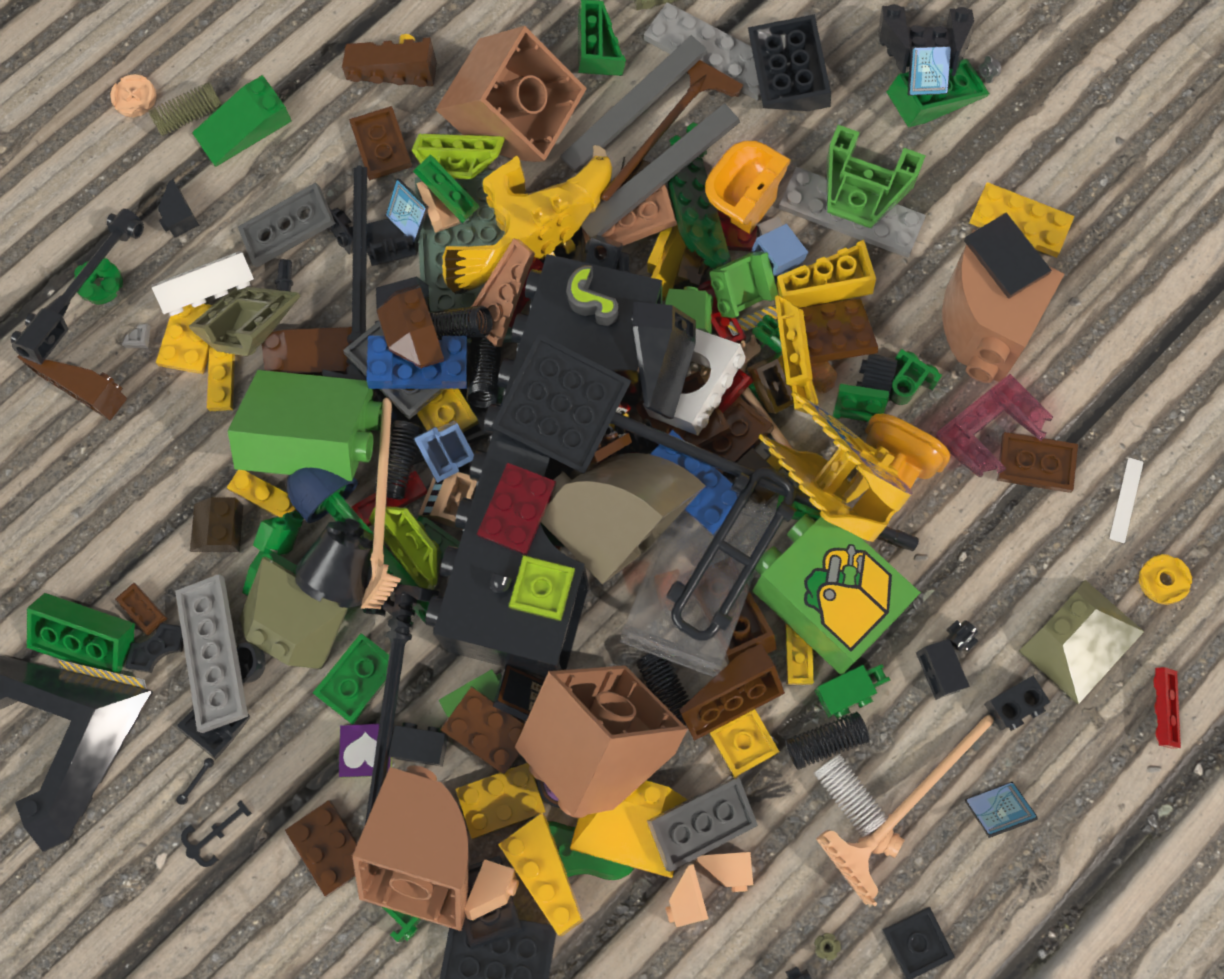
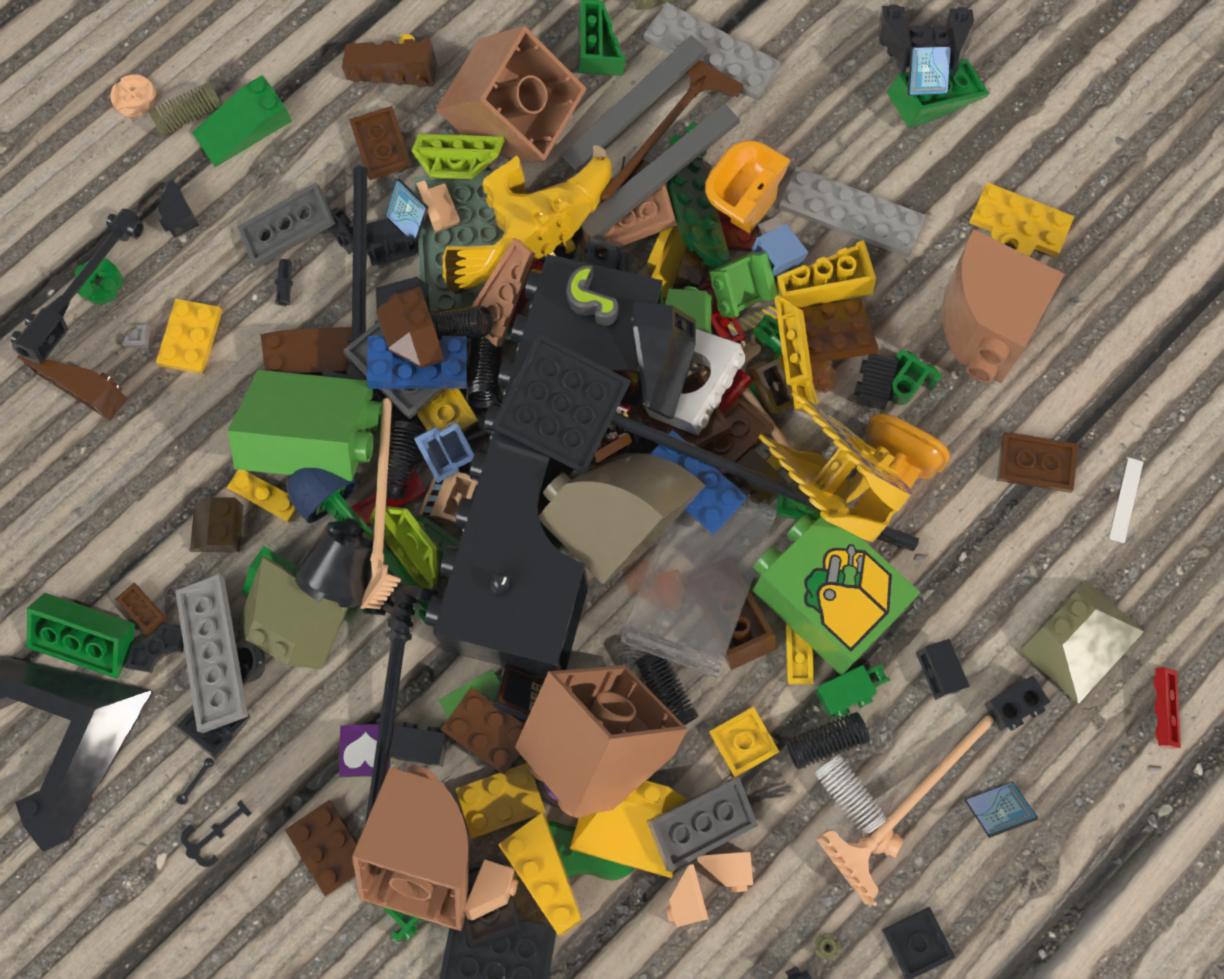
sticker [59,660,147,689] -> none
white slope [152,251,254,316] -> none
olive slope [189,286,301,356] -> none
yellow plate [207,345,235,411] -> none
green cylinder [253,511,304,555] -> none
green plate [313,633,389,725] -> none
green plate [413,154,480,223] -> none
dark red plate [477,463,557,555] -> none
lime tile [509,555,575,621] -> none
black bar [666,467,796,641] -> none
reddish brown slope [679,644,785,741] -> none
black slope [748,14,831,111] -> none
bright green wedge [827,125,926,228] -> none
green plate [832,384,889,422] -> none
clear pink wedge [935,374,1053,478] -> none
black gear [946,620,979,651] -> none
black tile [964,212,1052,299] -> none
flat silver plate [979,56,1001,83] -> none
yellow tile [1139,554,1192,605] -> none

